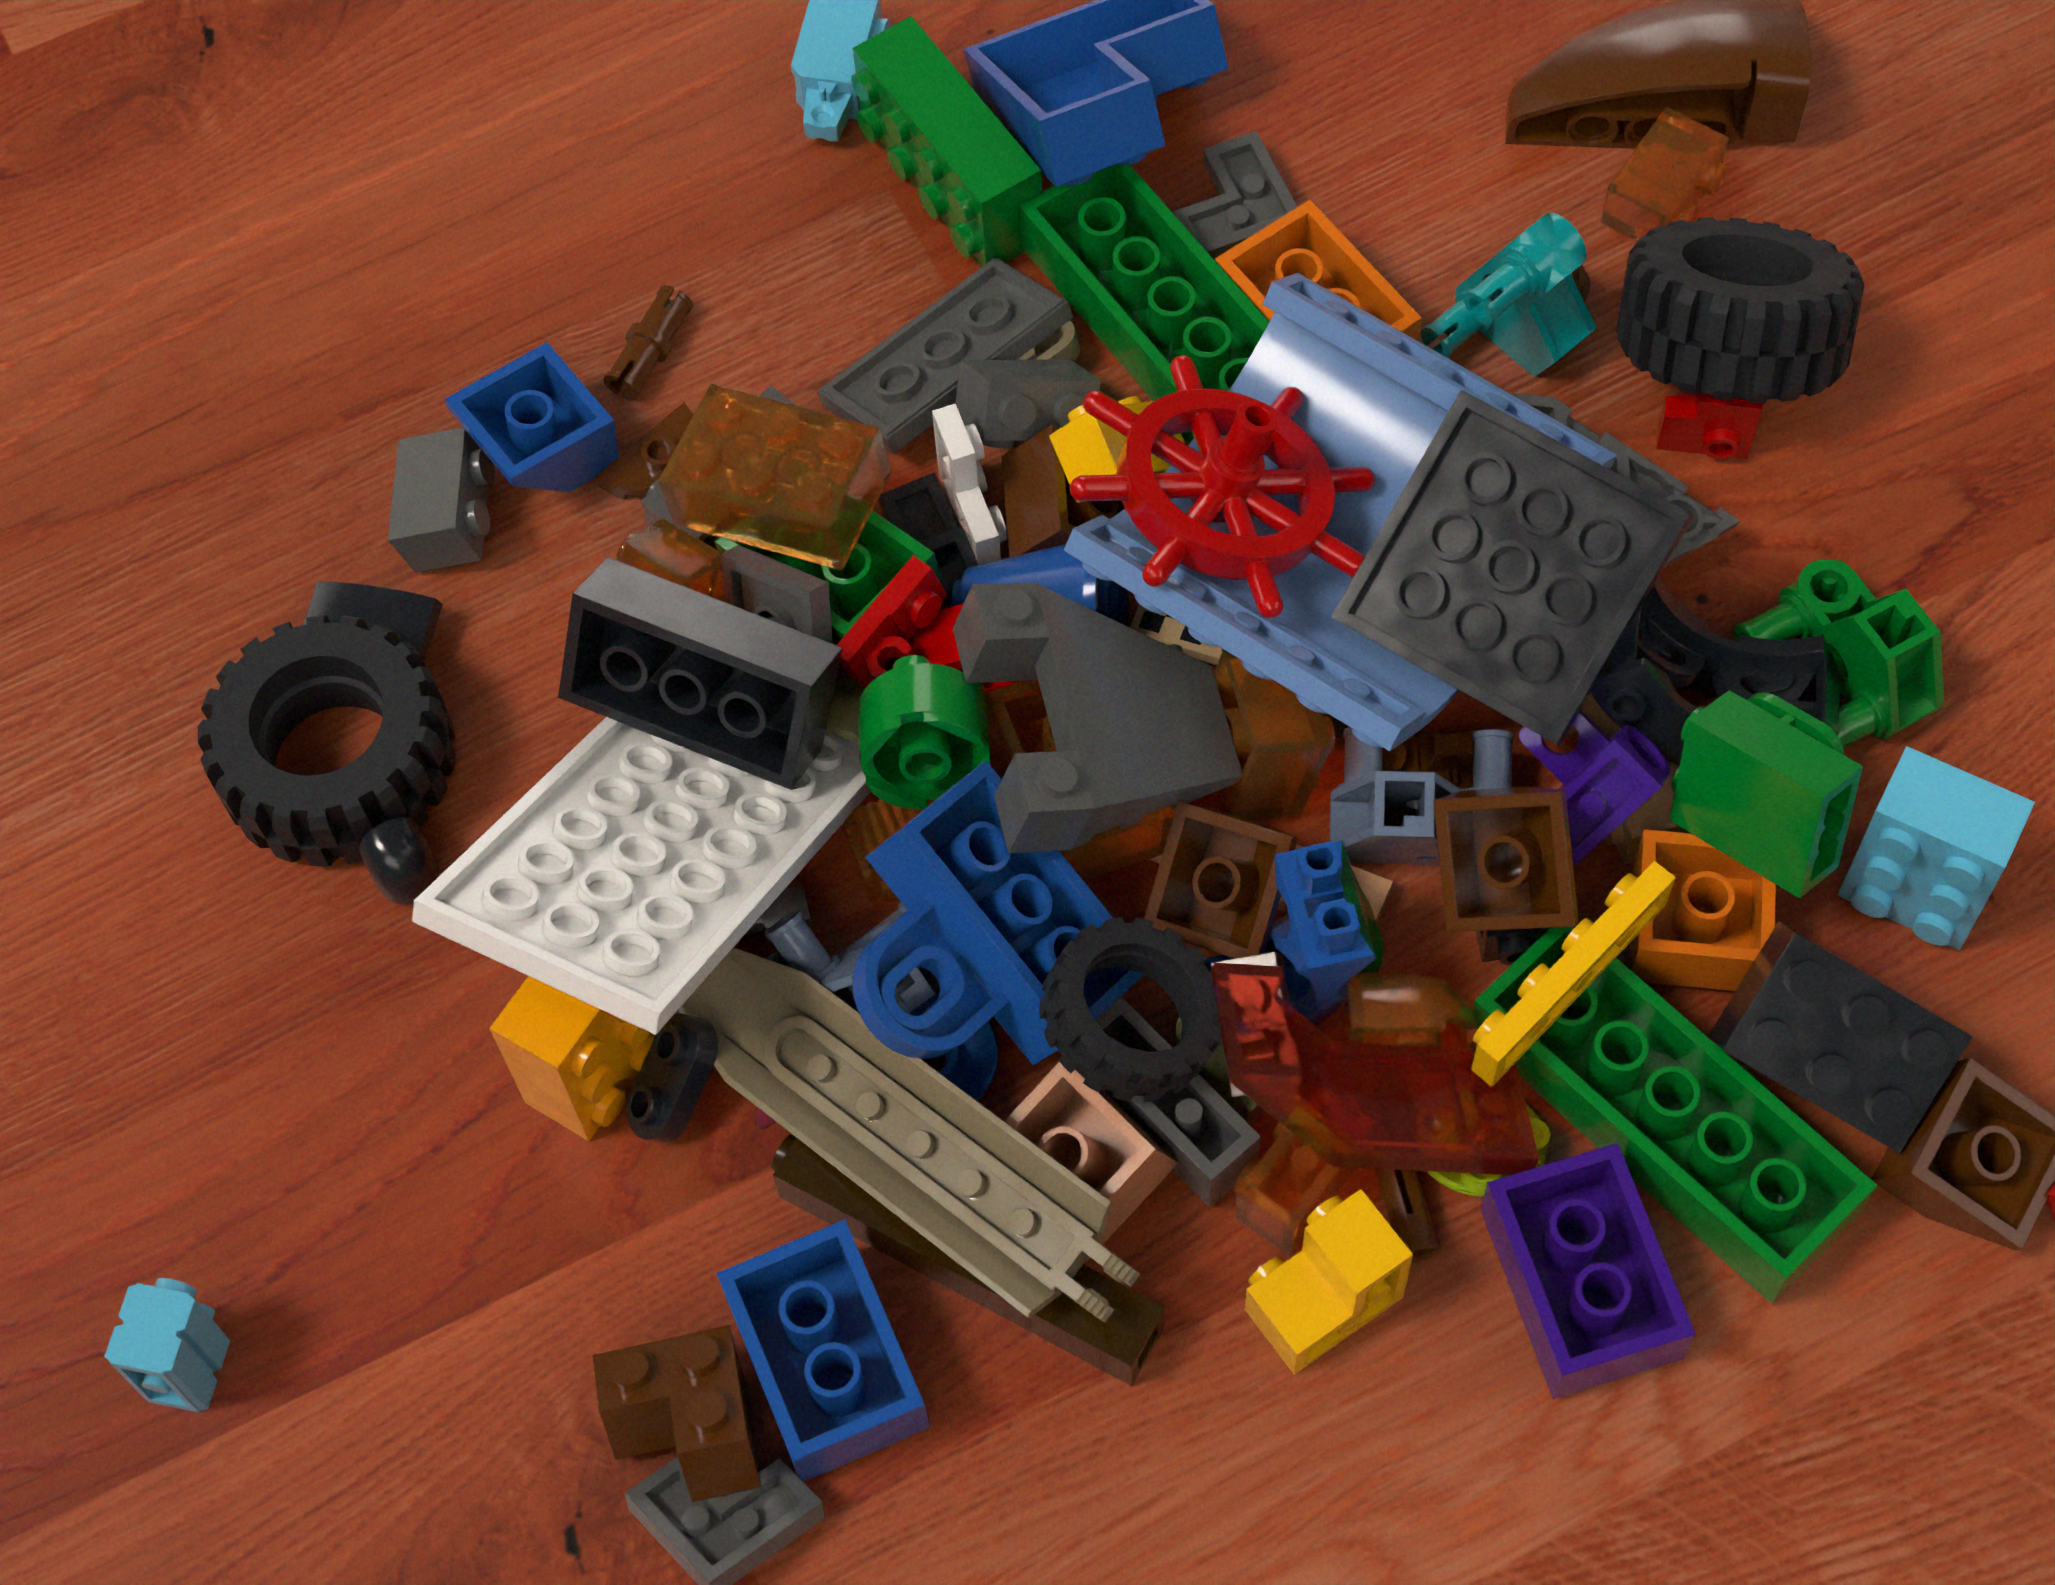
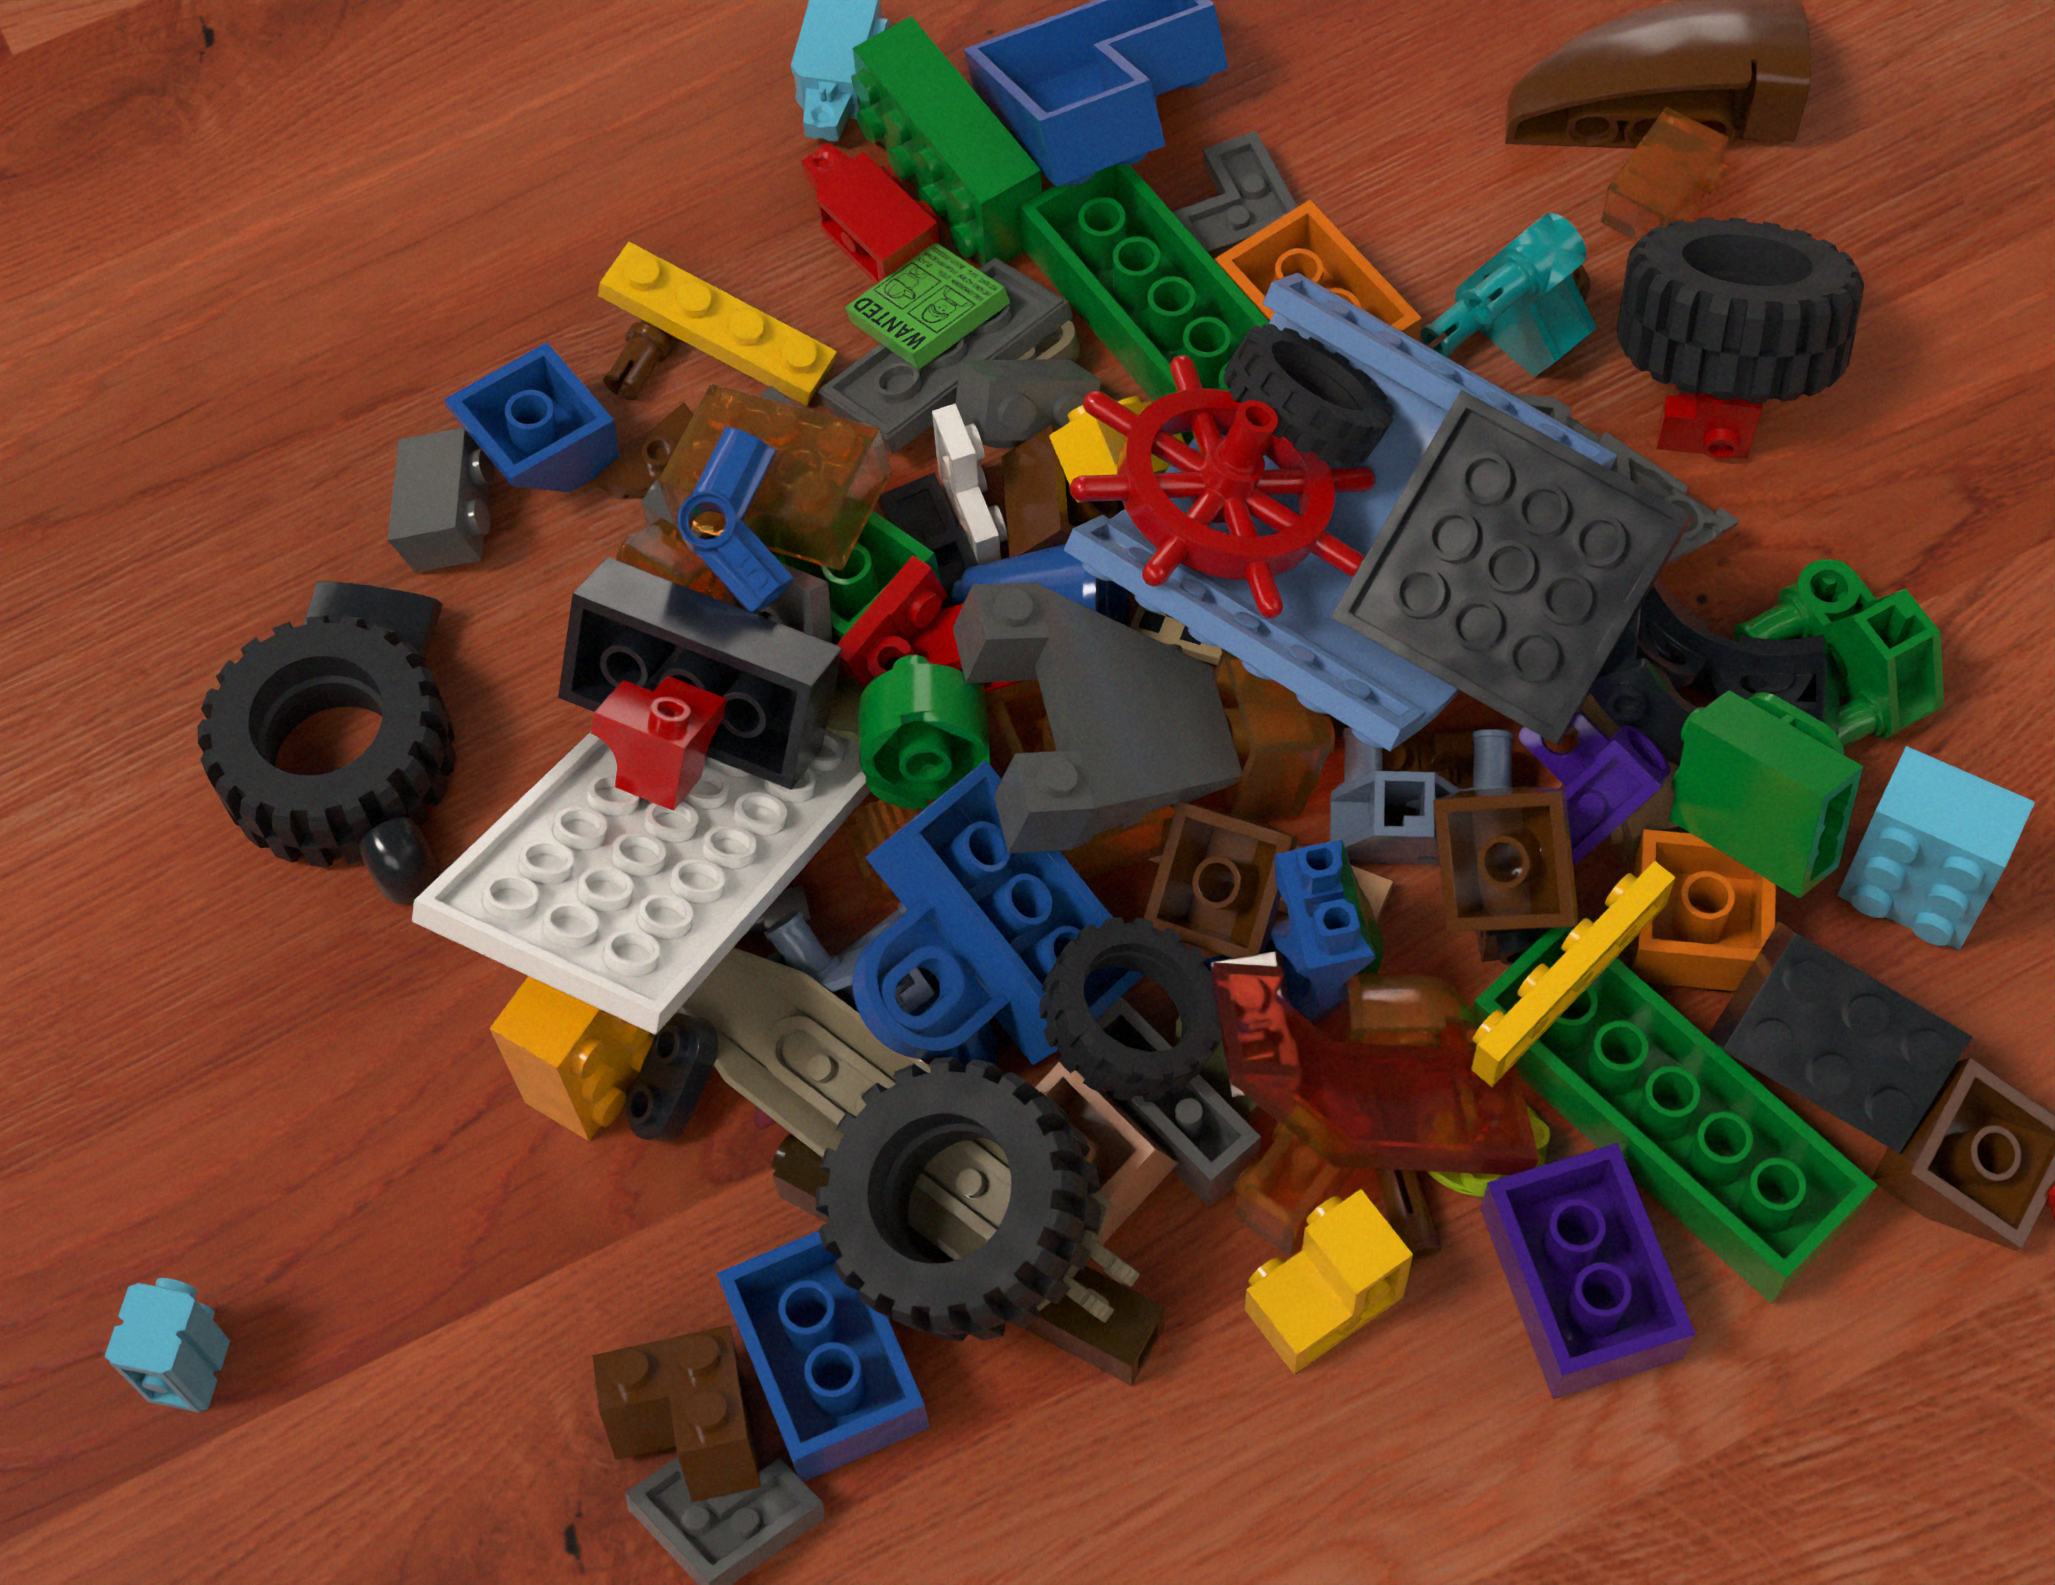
none -> red brick [591,675,726,811]
none -> yellow plate [598,241,837,406]
none -> blue piece [677,426,794,614]
none -> red hinge [802,142,941,284]
none -> black tyre [816,1057,1101,1342]
none -> bright green tile [845,242,1010,370]
none -> black tyre [1223,324,1394,466]

